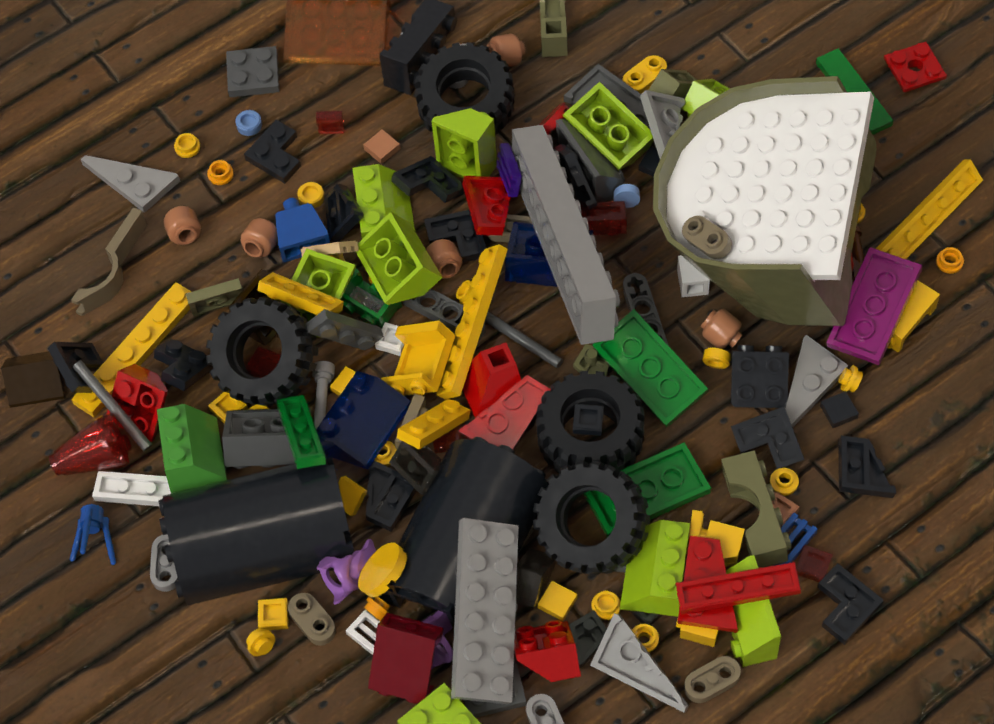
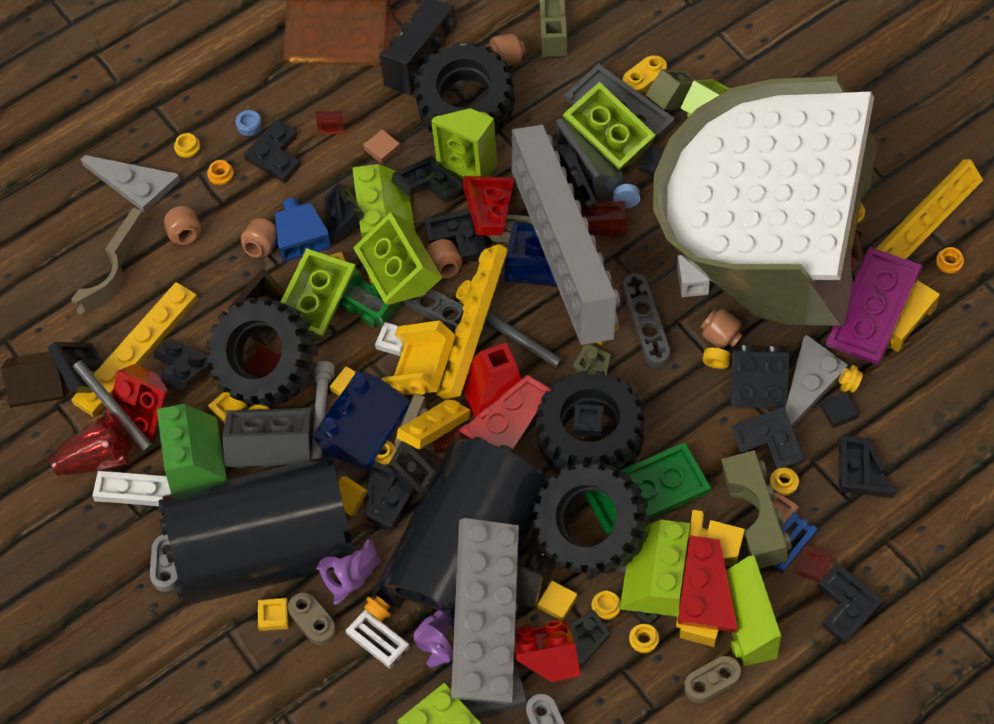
blue plant [70,504,116,565] -> none
olive tile [186,278,242,316] -> none
dark grey plate [226,46,280,98] -> none
yellow plate [246,628,275,657] -> none
yellow plate [257,272,344,316] -> none
green tile [277,395,326,469] -> none
yellow tile [297,182,325,208] -> none
tan tile [301,241,359,257] -> none
dark grey plate [305,309,384,351] -> none
yellow tile [358,542,407,597] -> none
dark red panel [368,613,444,704] -> none
dark purple tile [496,143,522,197] -> none
red tile [539,102,569,134] -> none
light grey wing [590,613,689,712] -> none
green plate [592,309,709,428] -> none
light grey wing [640,90,685,159] -> none
red tile [676,562,801,614] -> none
dark tan plate [682,216,732,259] -> none
green tile [816,48,893,135] -> none
red piece [884,42,947,93] -> none

